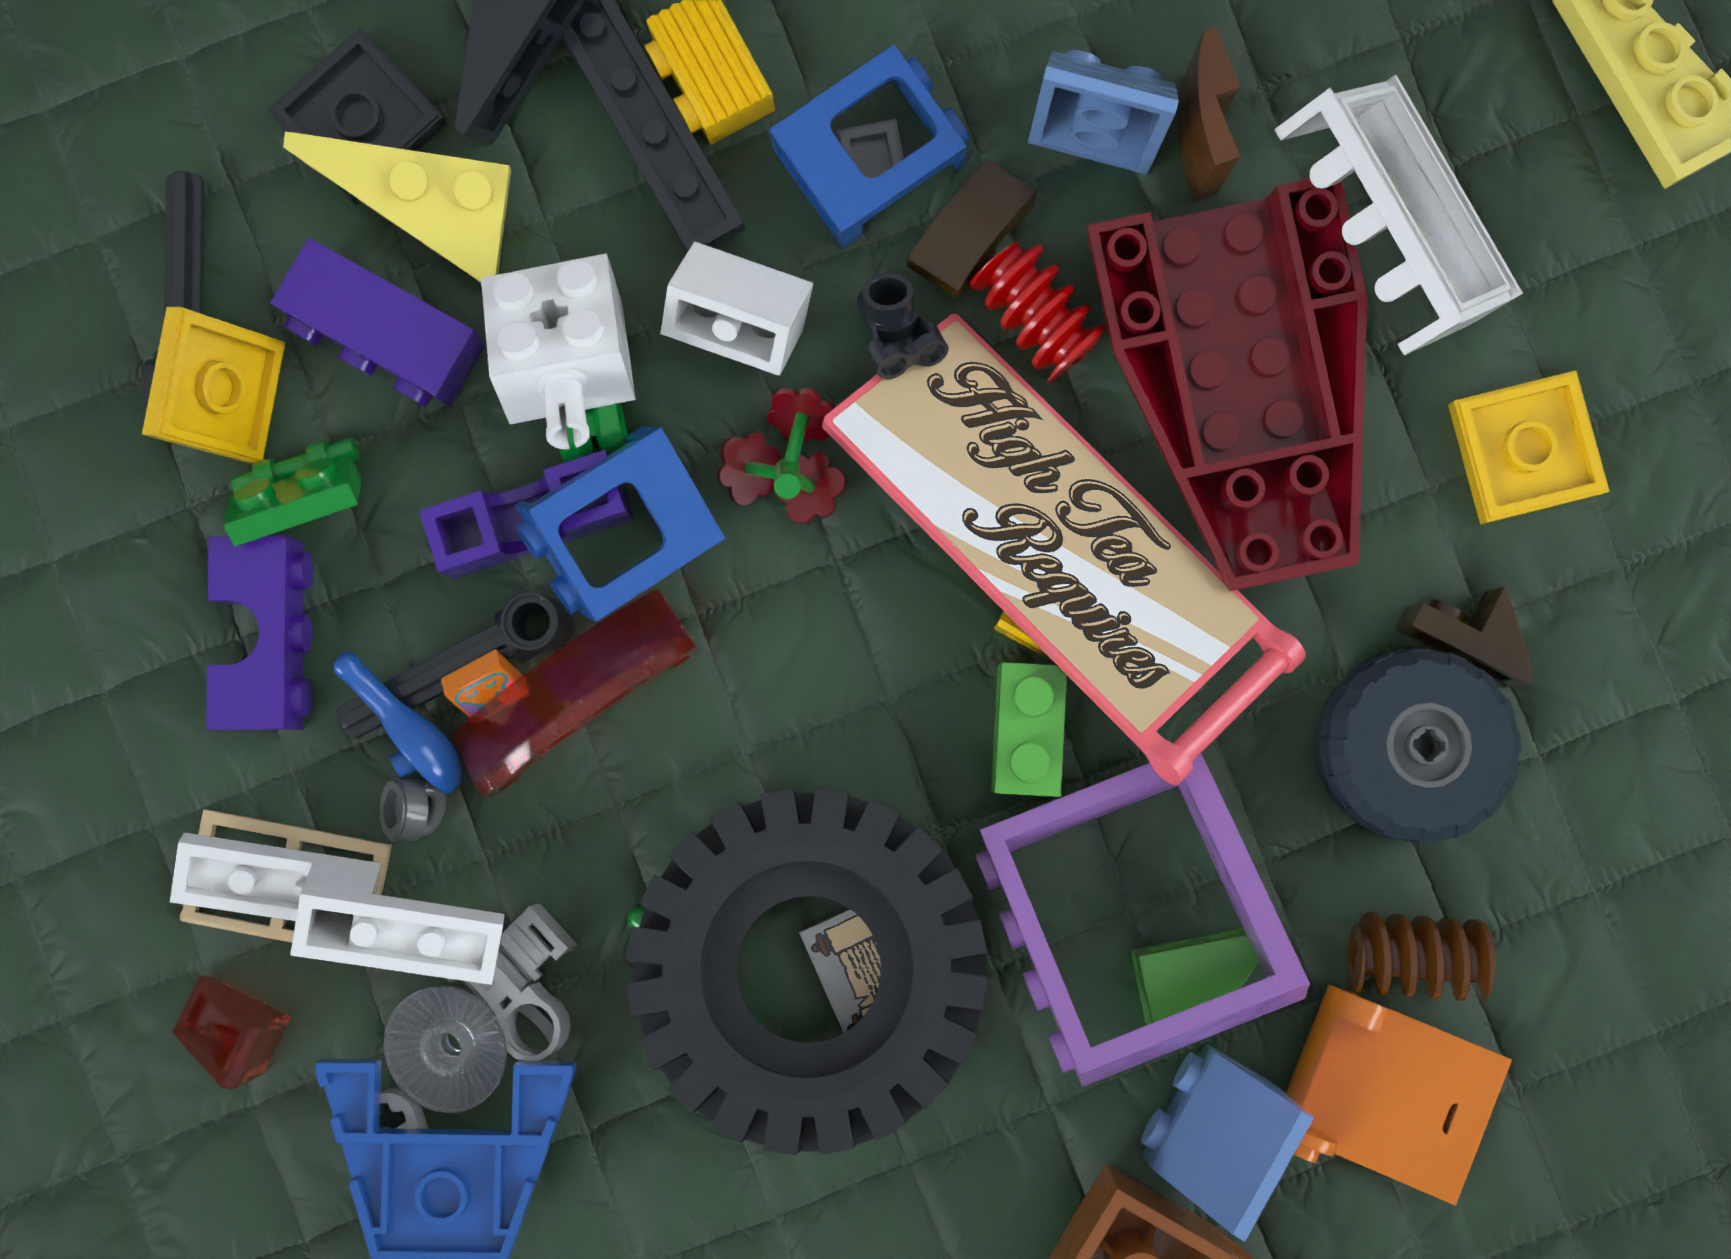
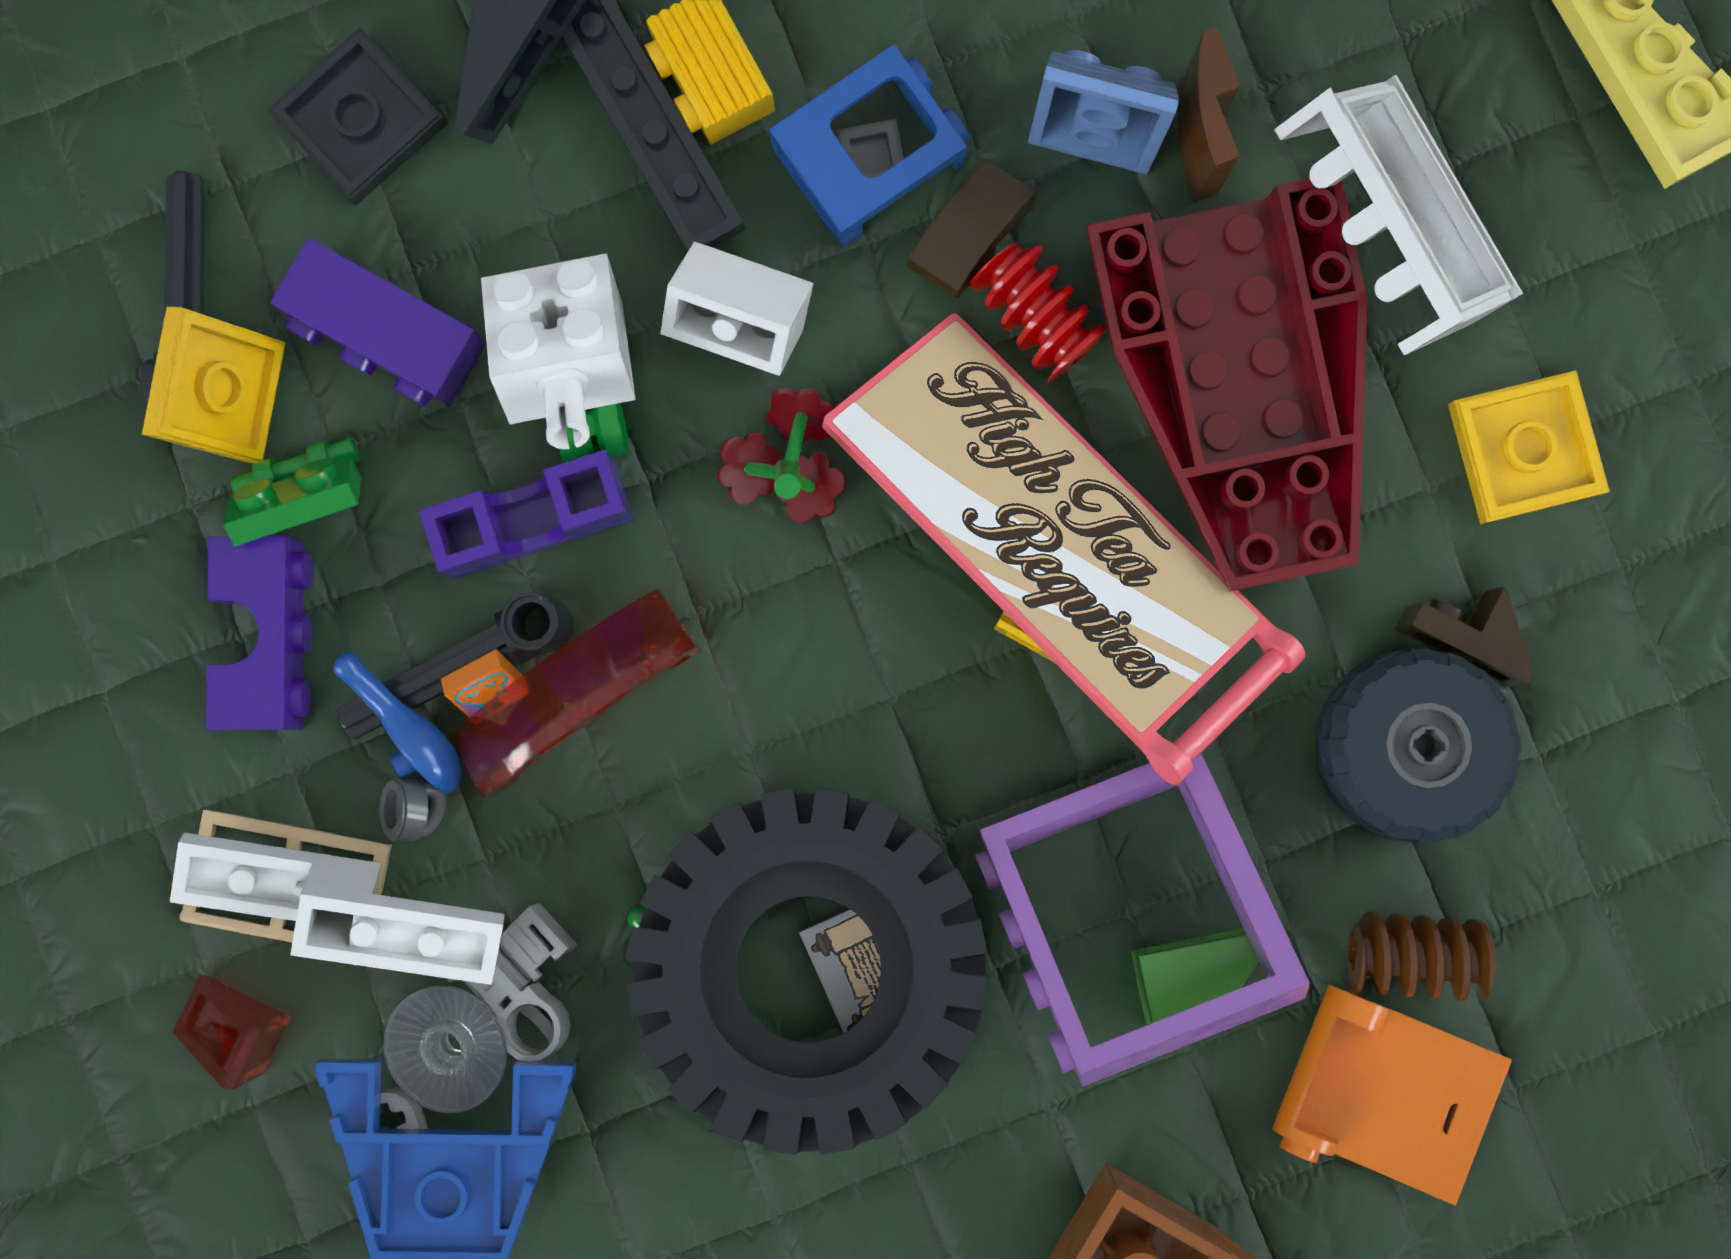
light yellow wing [283,131,511,283] -> none
blue window [515,425,725,622] -> none
black plate [857,273,949,379] -> none
bright green brick [991,662,1067,797] -> none
medium blue slope [1141,1043,1314,1242] -> none

